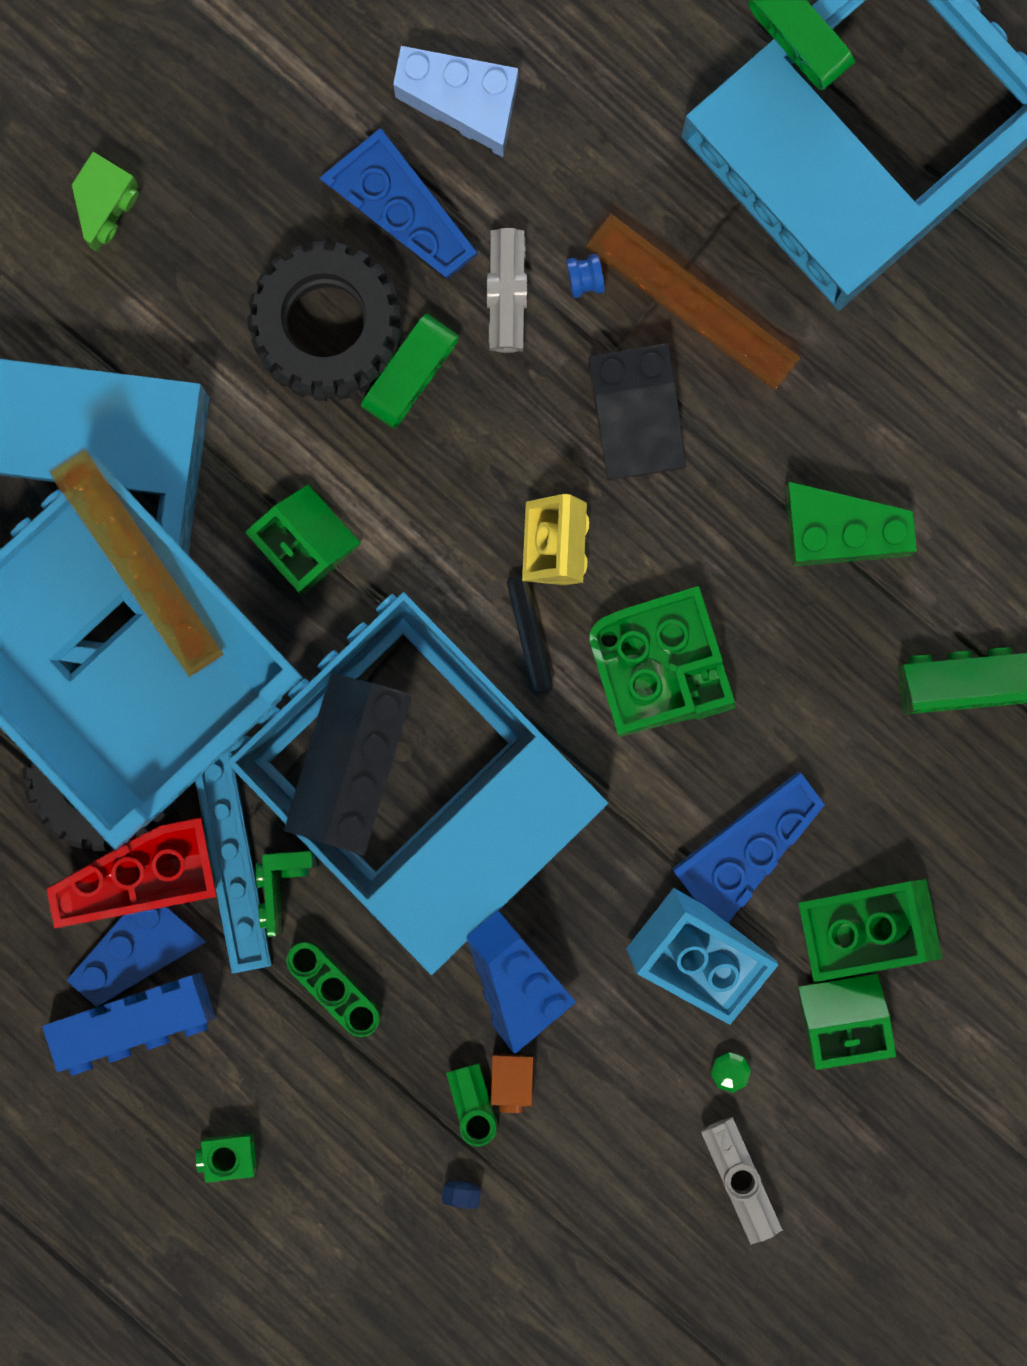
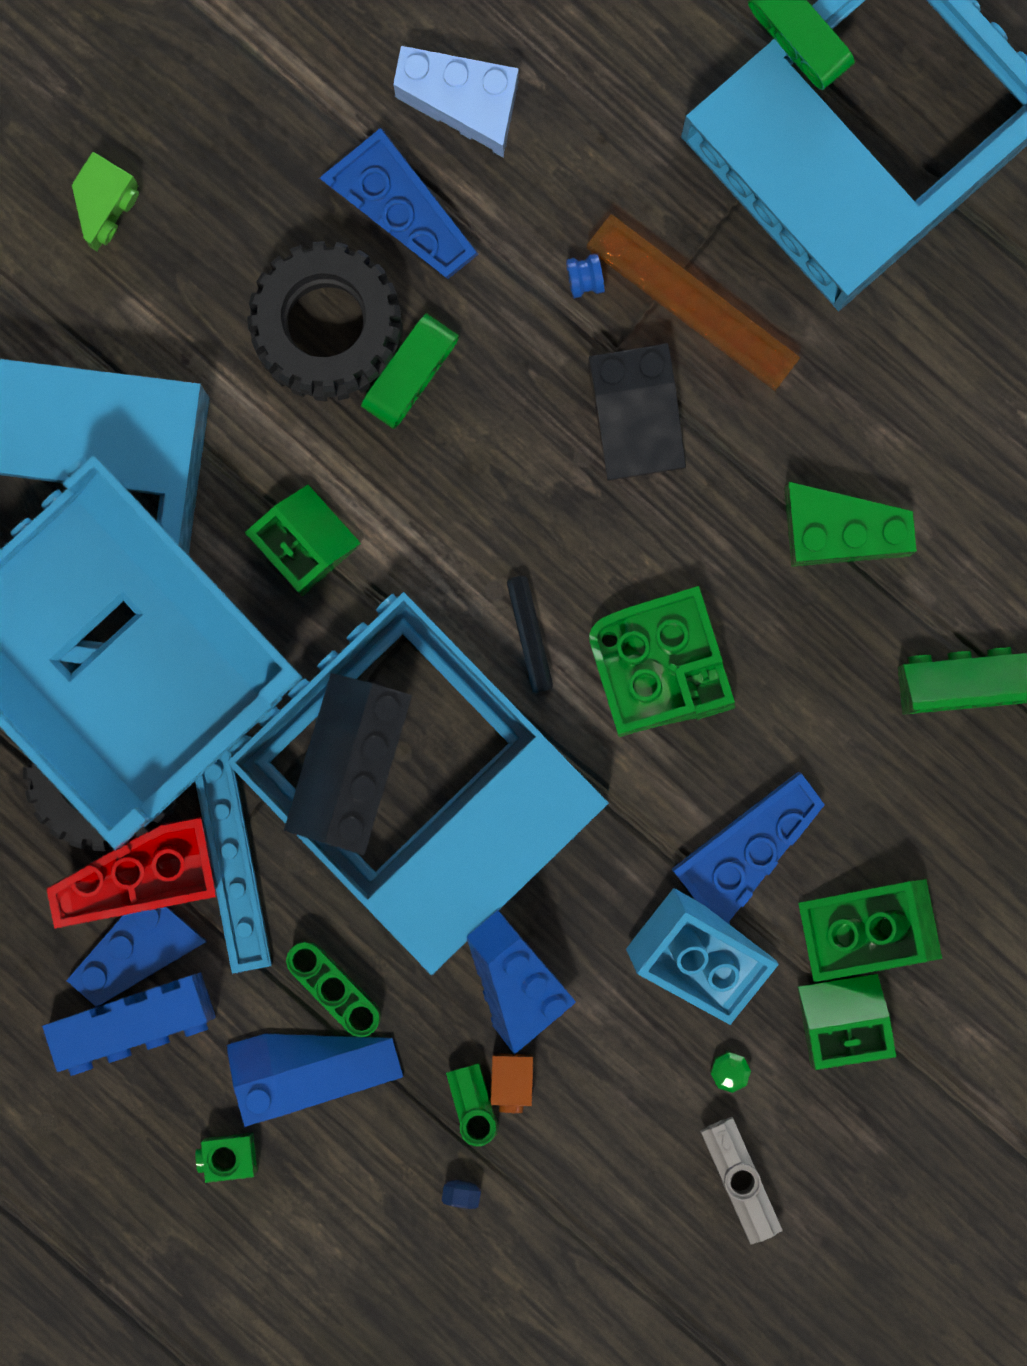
clear orange plate [49,447,224,677] -> none
green bracket [256,851,318,937] -> none
light grey piece [487,228,527,353] -> none
light yellow slope [522,494,589,585] -> none
none -> blue wedge [227,1033,404,1127]

